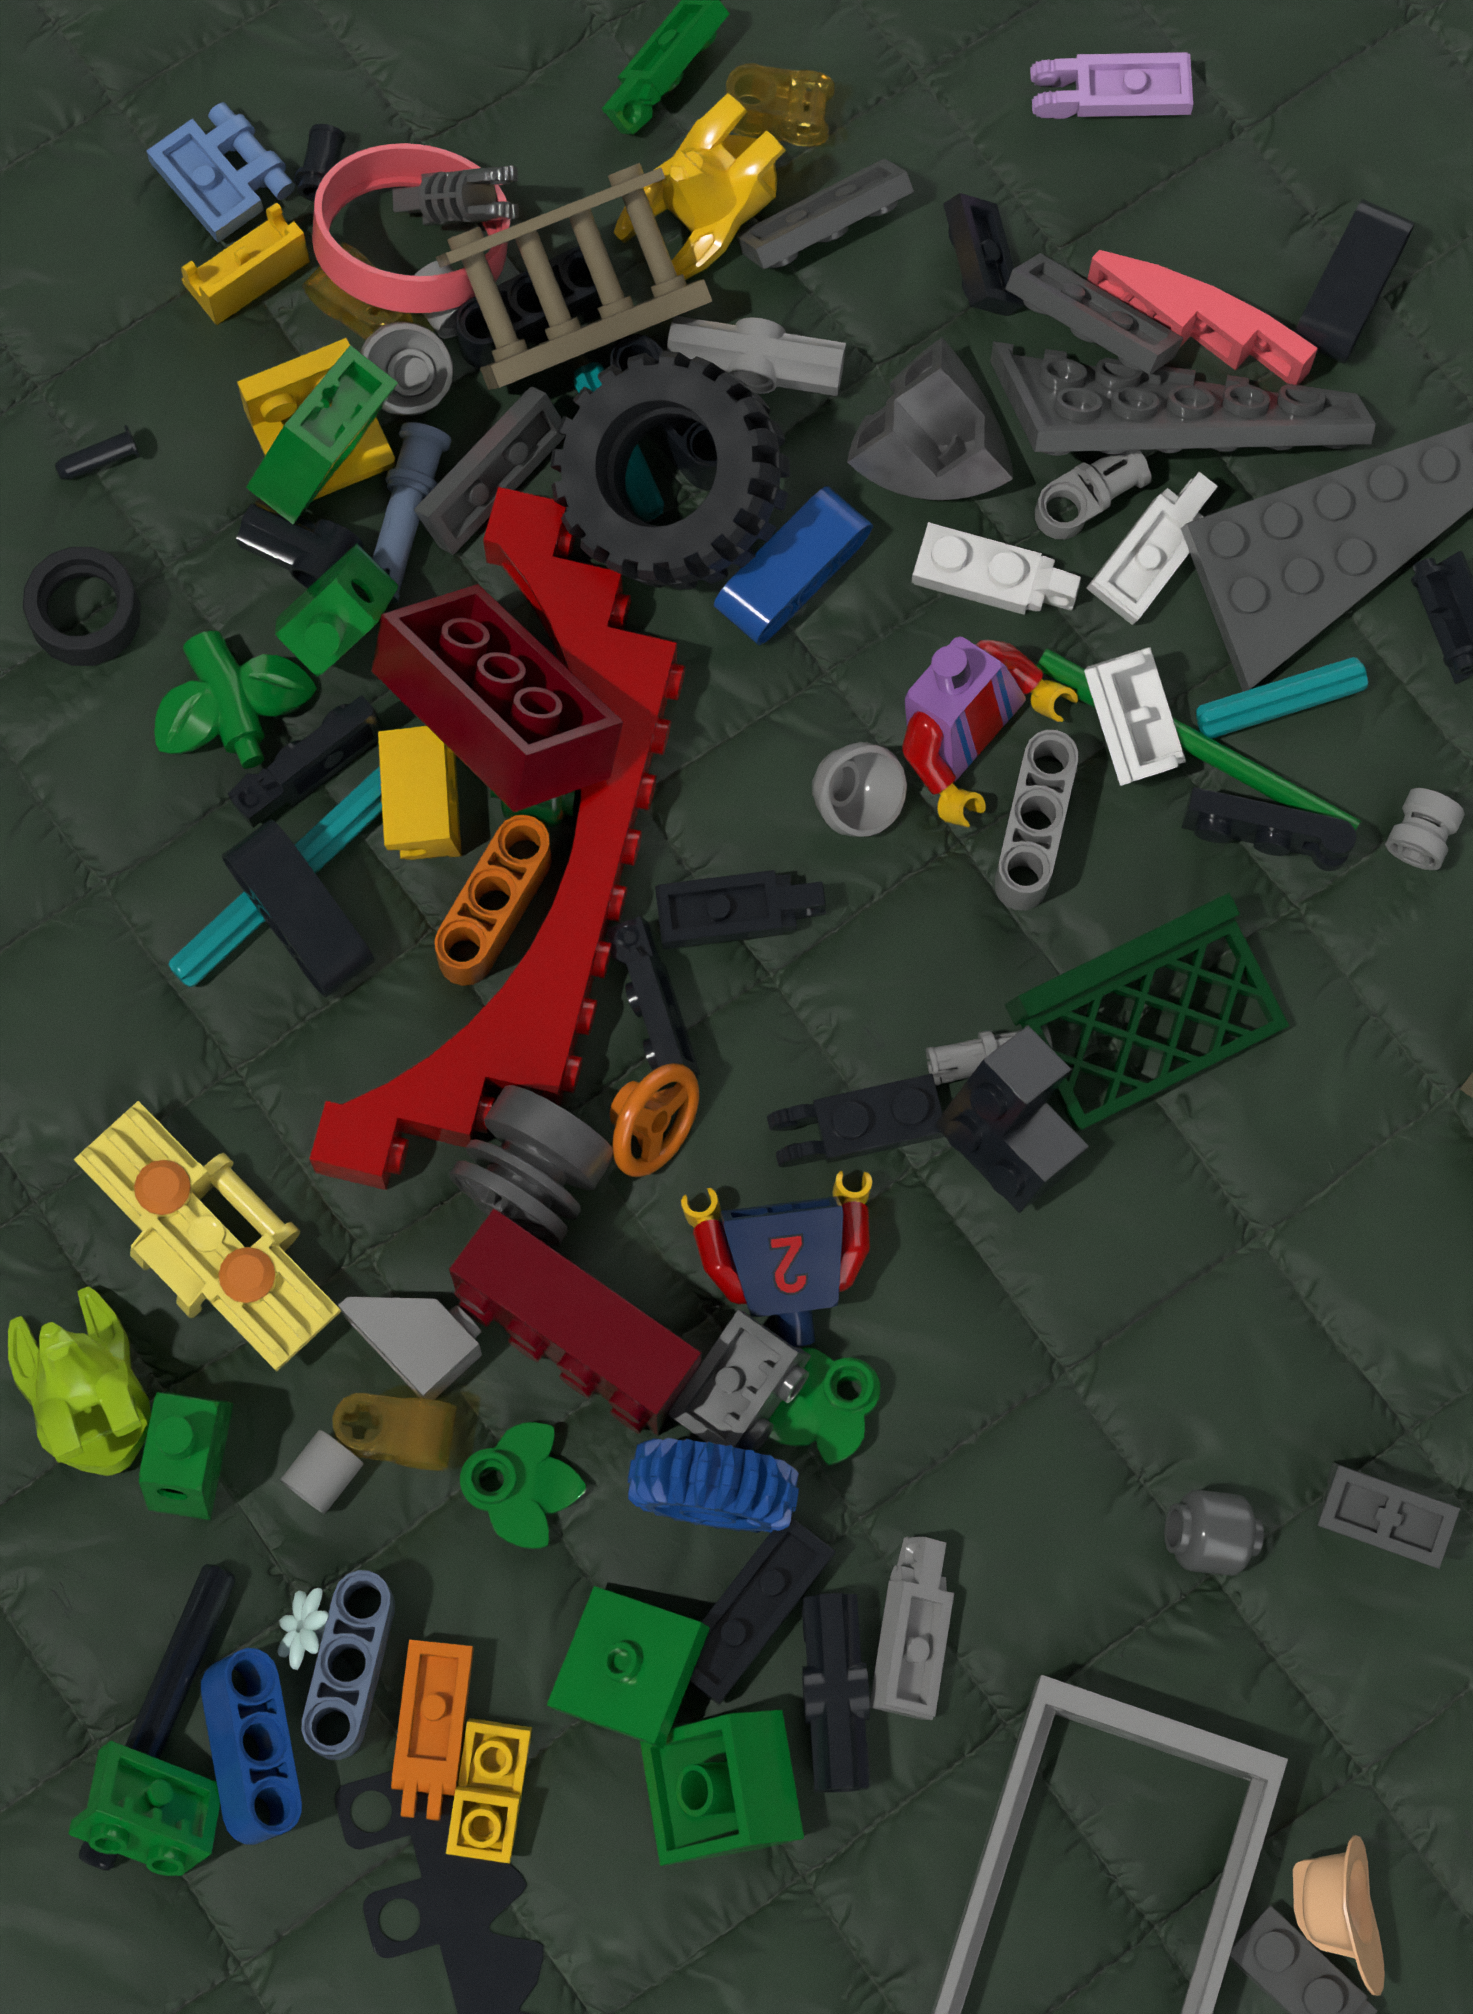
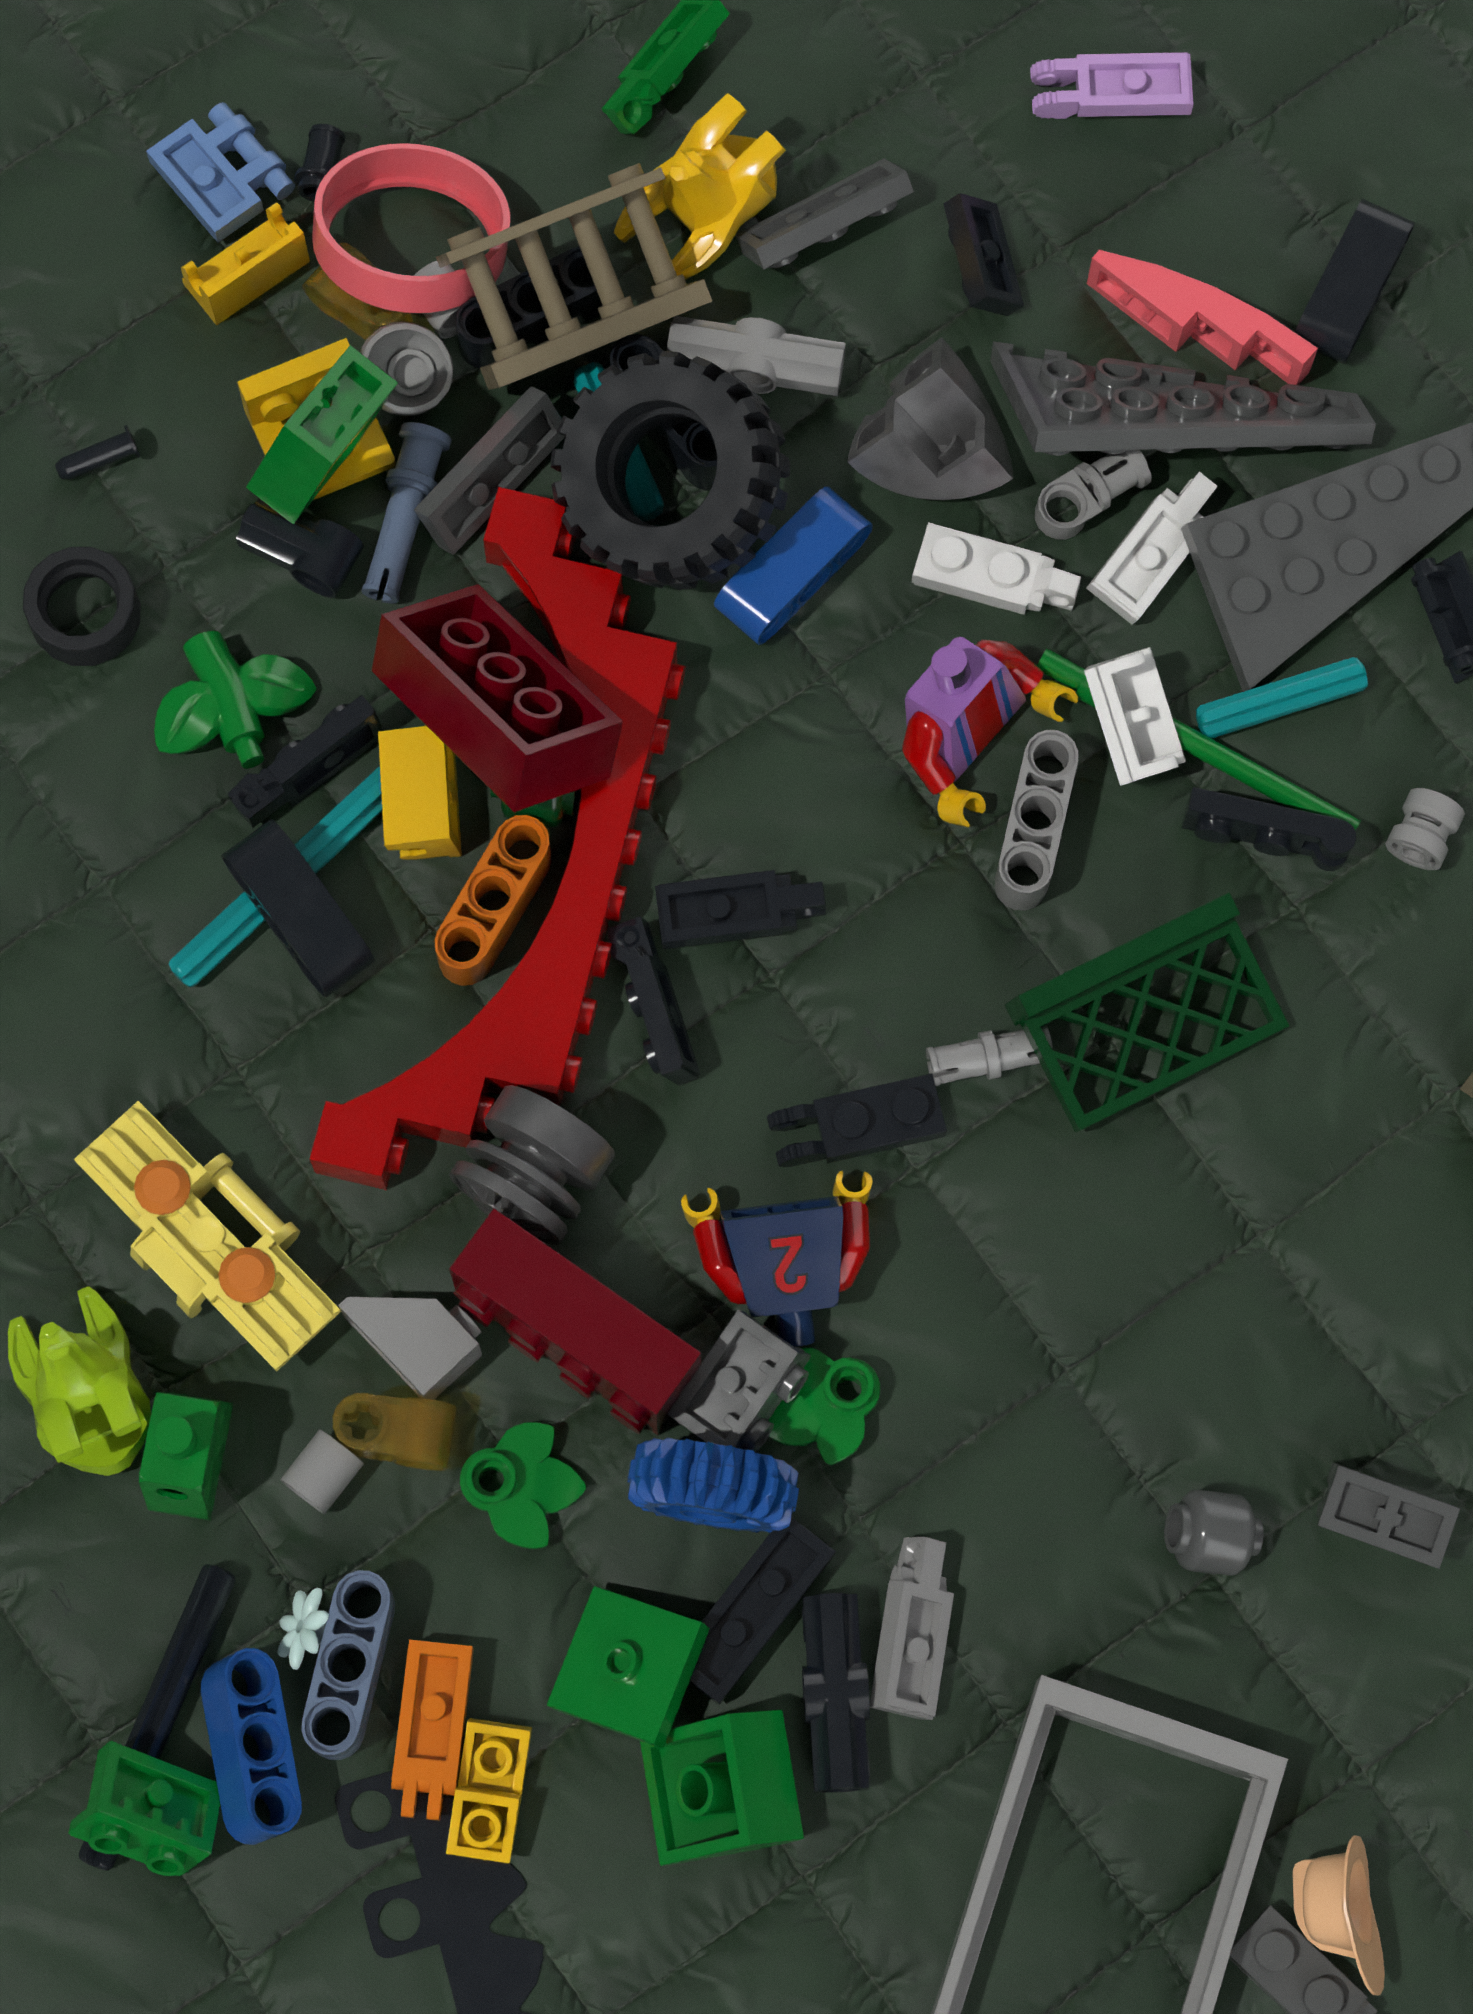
green torso [275,544,399,677] -> none
dark grey hinge [393,165,519,226] -> none
orange piece [610,1063,699,1177] -> none
clear yellow piece [725,63,835,147] -> none
light grey piece [812,742,907,837] -> none
black brick [934,1026,1089,1214] -> none
dark grey plate [1006,253,1183,375] -> none

